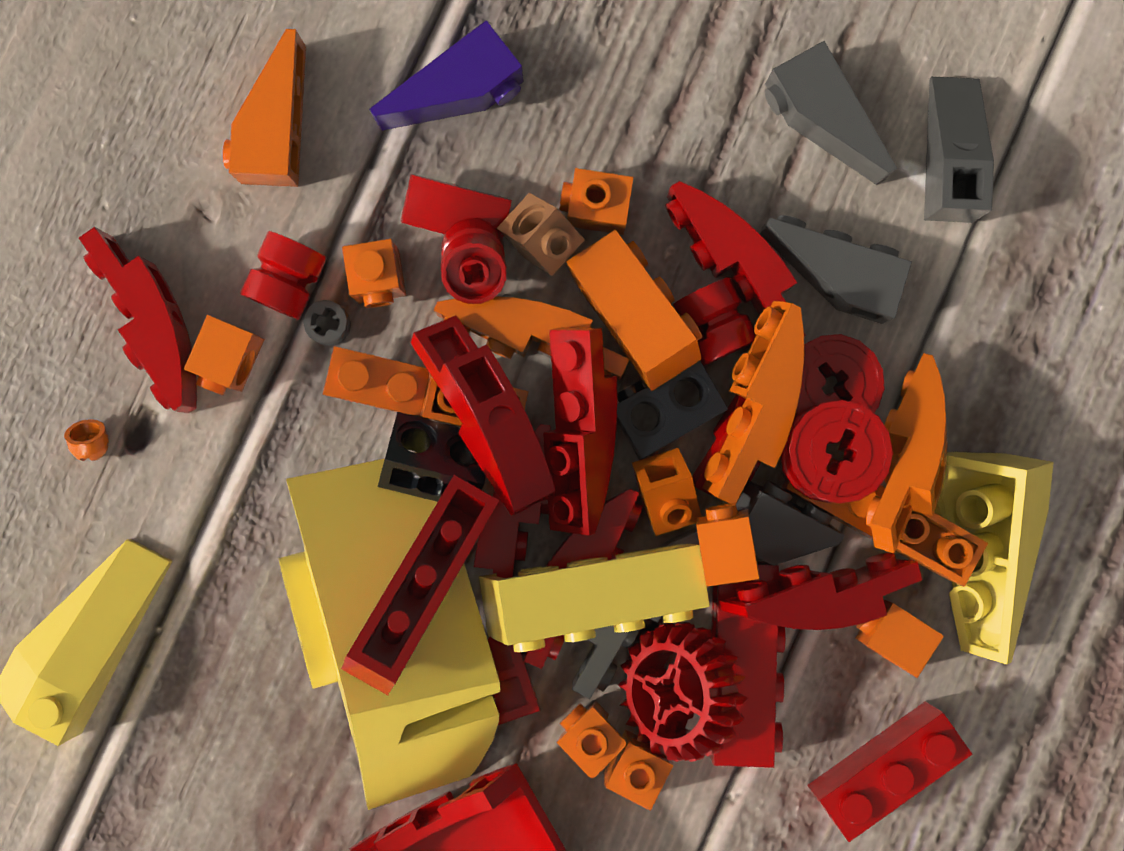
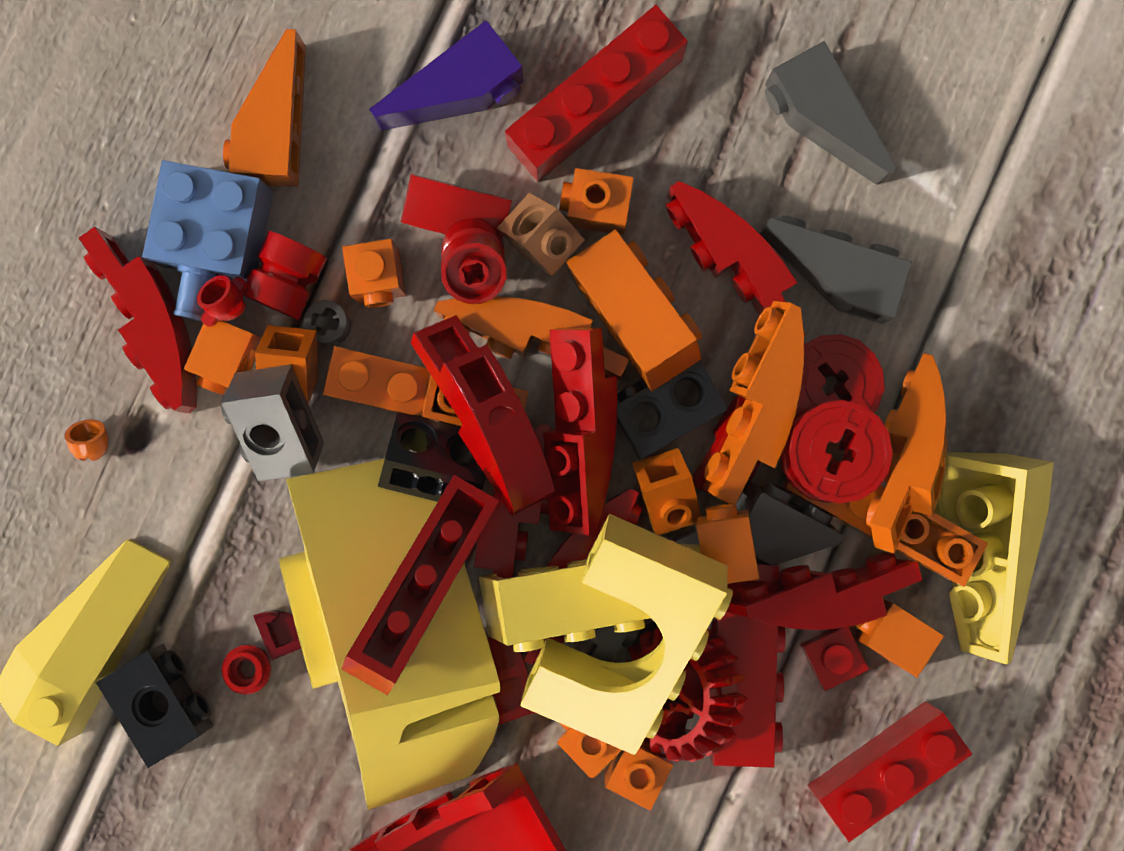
red wheel [672,277,757,366] -> none
dark grey slope [924,76,994,223] -> none
none -> black brick [96,644,214,768]
none -> medium blue brick [142,160,273,322]
none -> red plate [197,275,248,327]
none -> dark grey brick [221,364,324,481]
none -> red plate [221,644,272,695]
none -> dark red tile [253,610,301,661]
none -> orange brick [255,325,318,405]
none -> red brick [505,4,688,182]
none -> light yellow arch [520,514,733,755]
none -> red plate [800,627,869,691]

